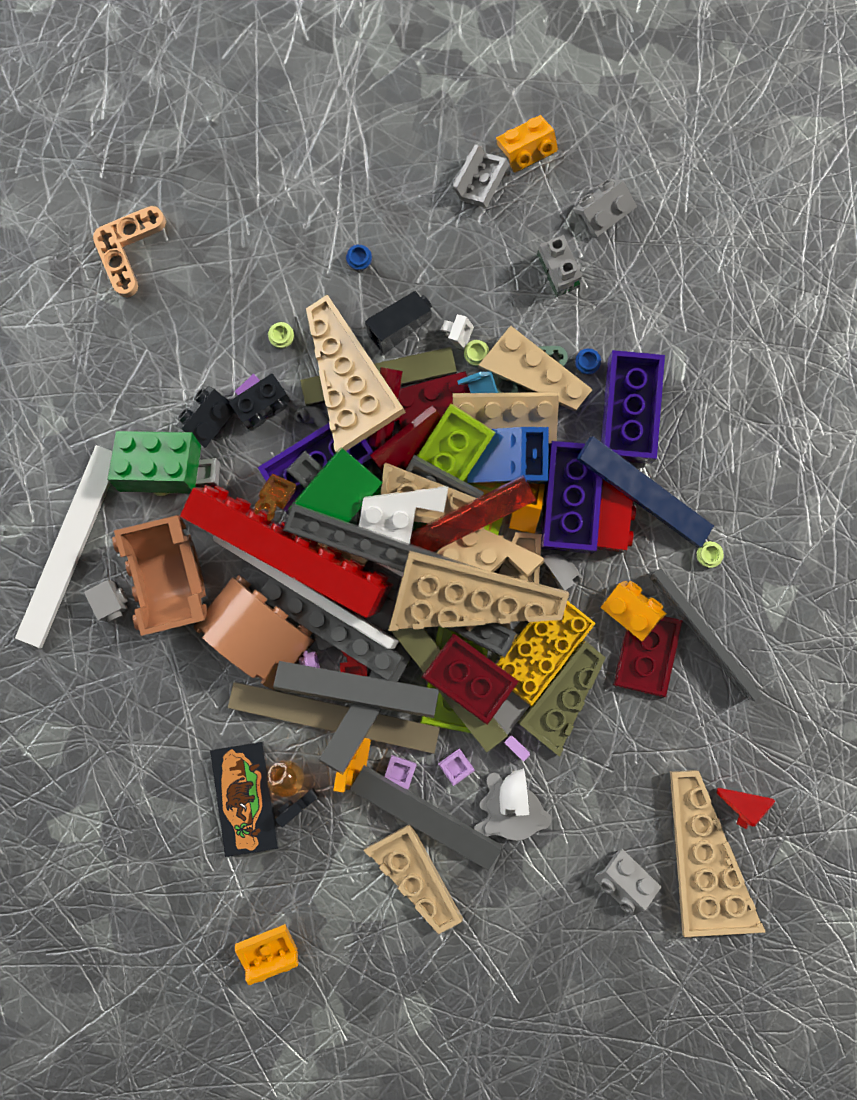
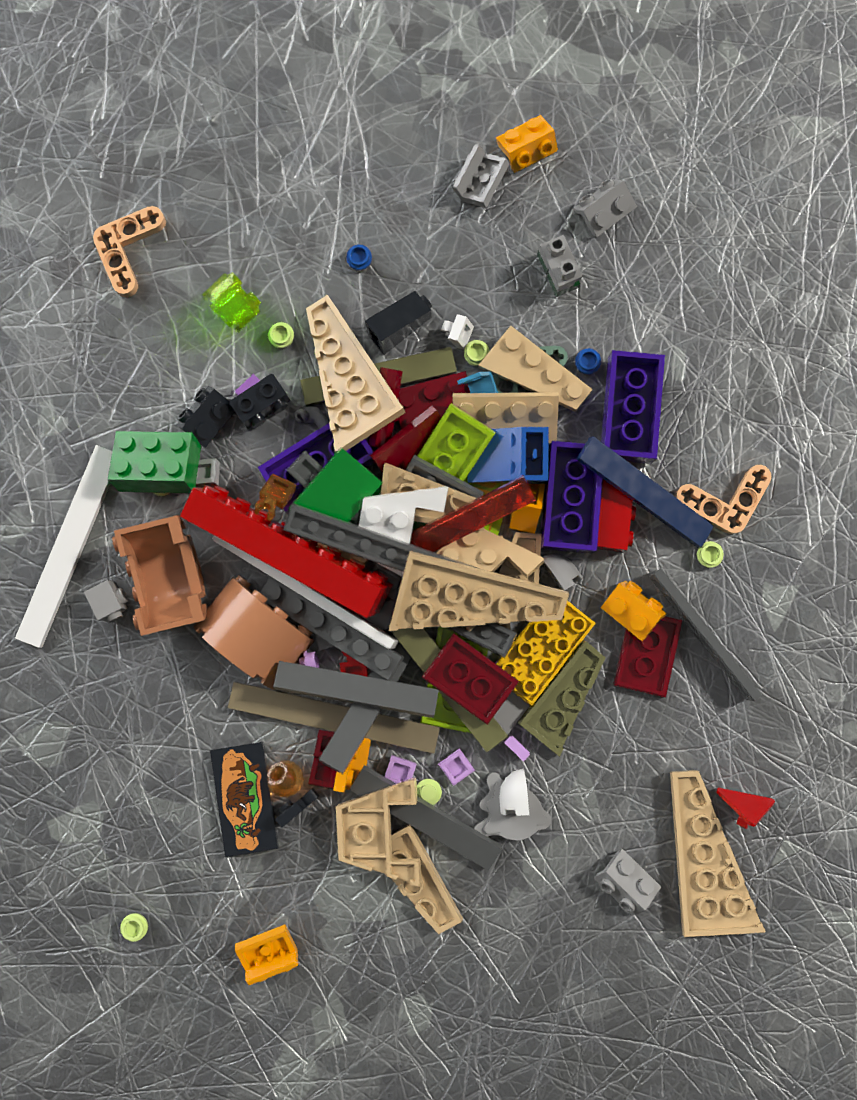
none -> yellowish green plate [120,913,148,942]
none -> clear neon green brick [201,272,261,334]
none -> dark red slope [308,730,337,790]
none -> tan wing [336,778,421,886]
none -> yellowish green plate [417,779,442,805]
none -> light nougat beam [674,465,771,534]

